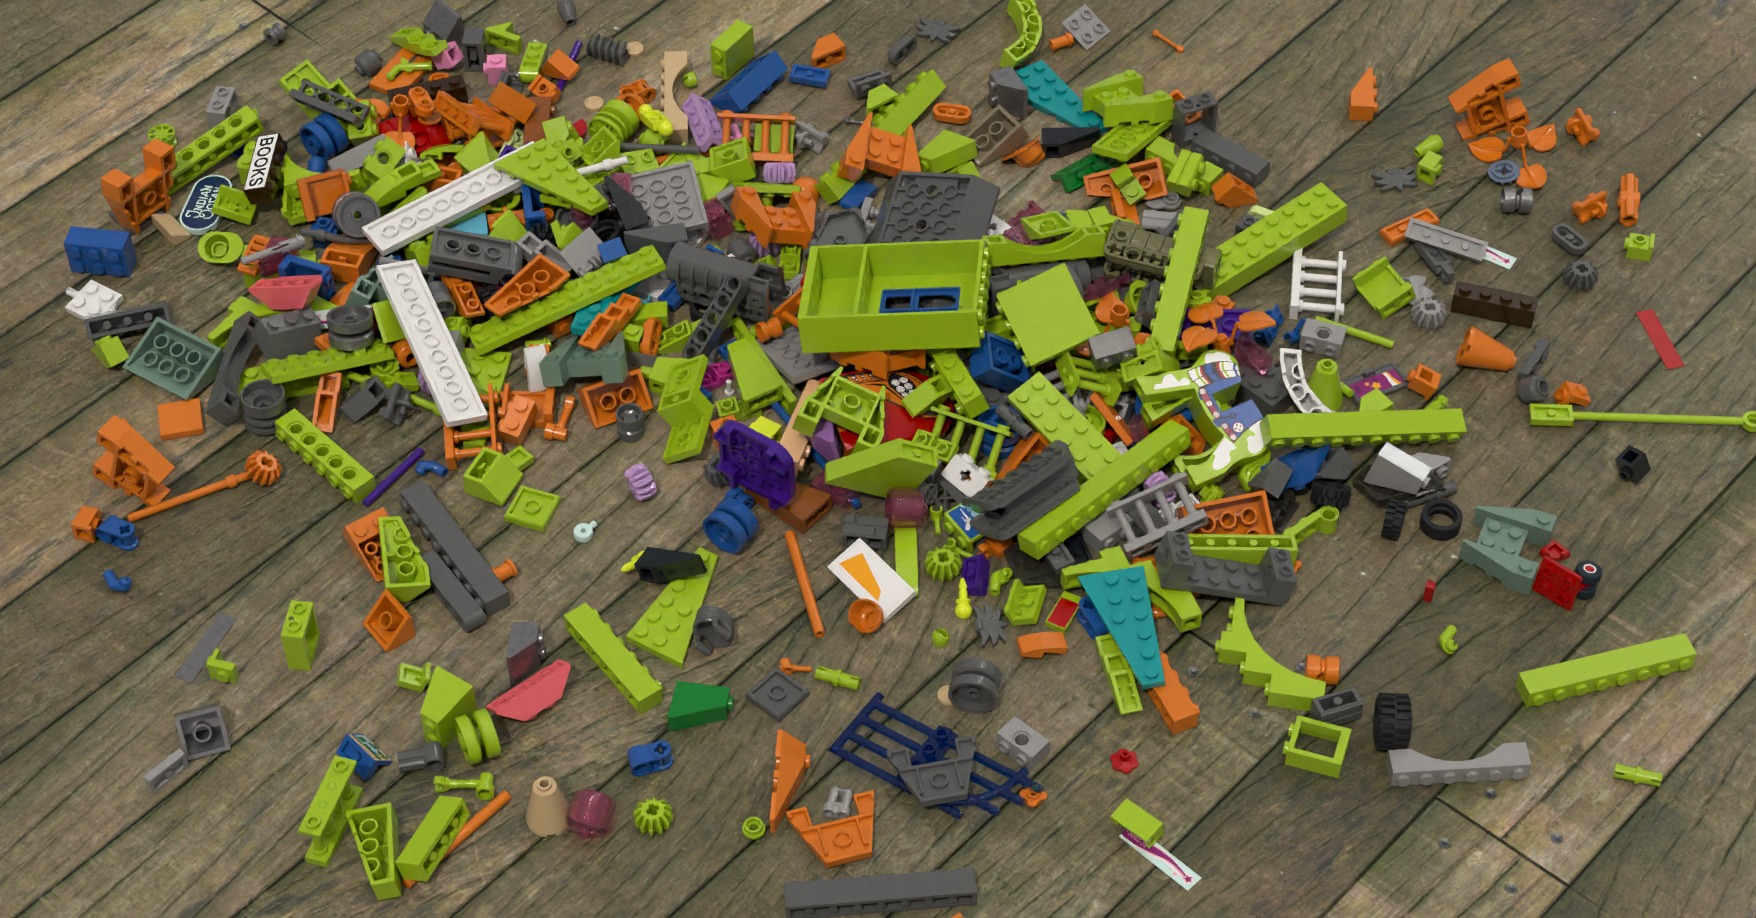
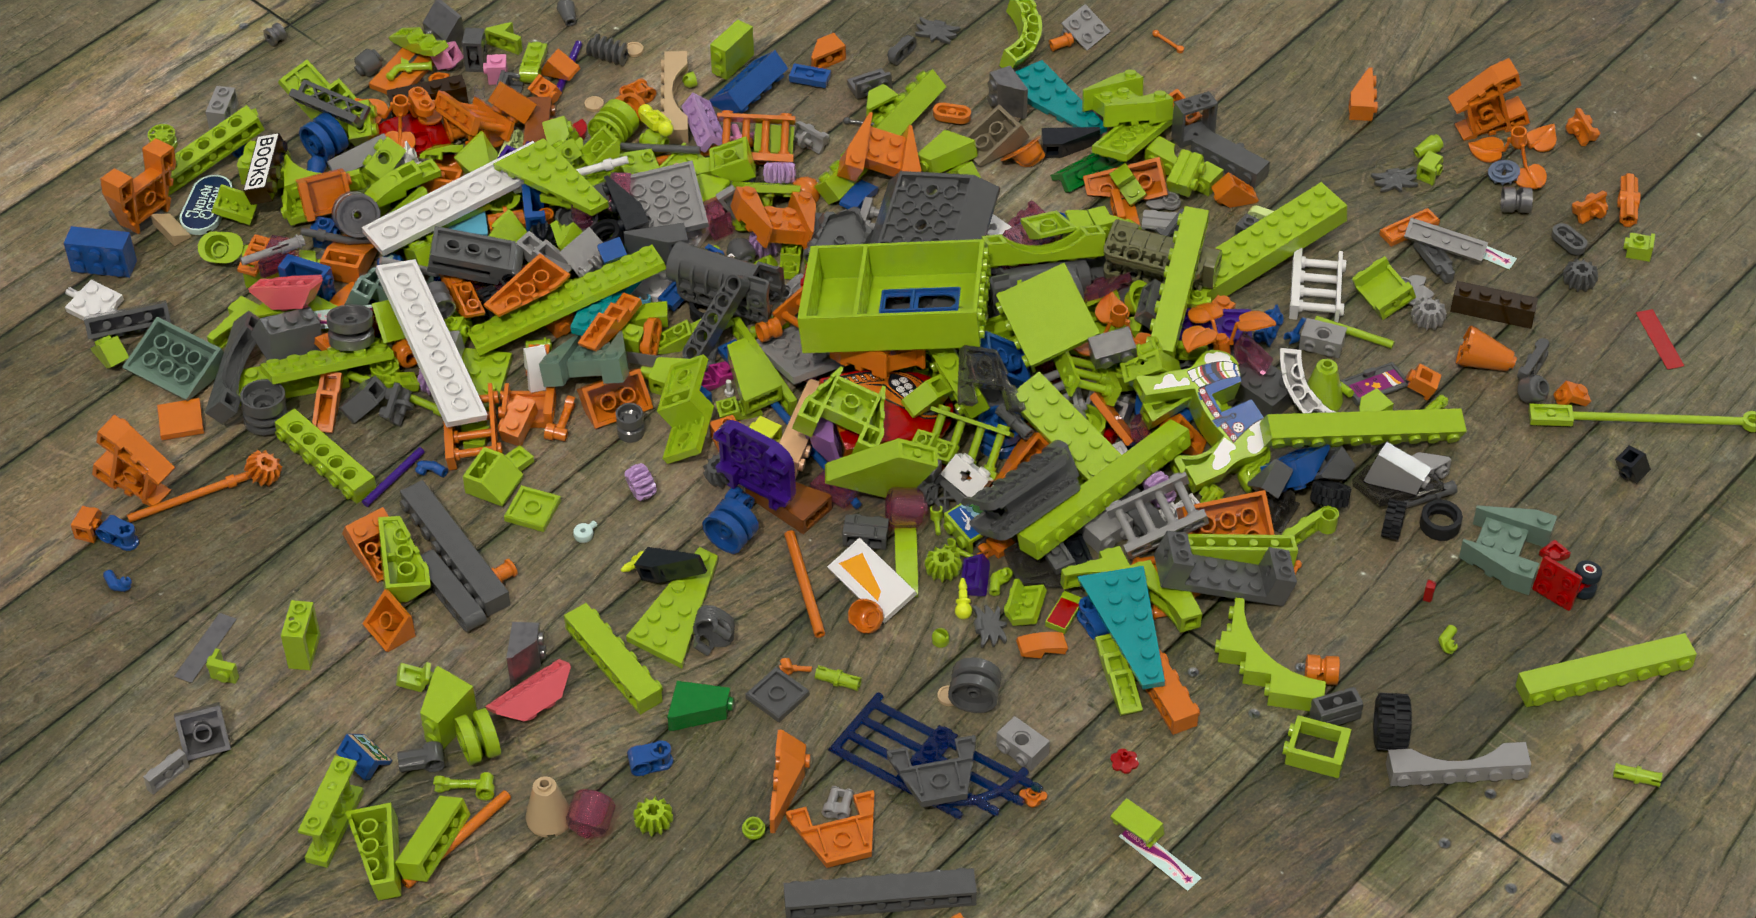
none -> clear smoke wing [957,345,1026,413]

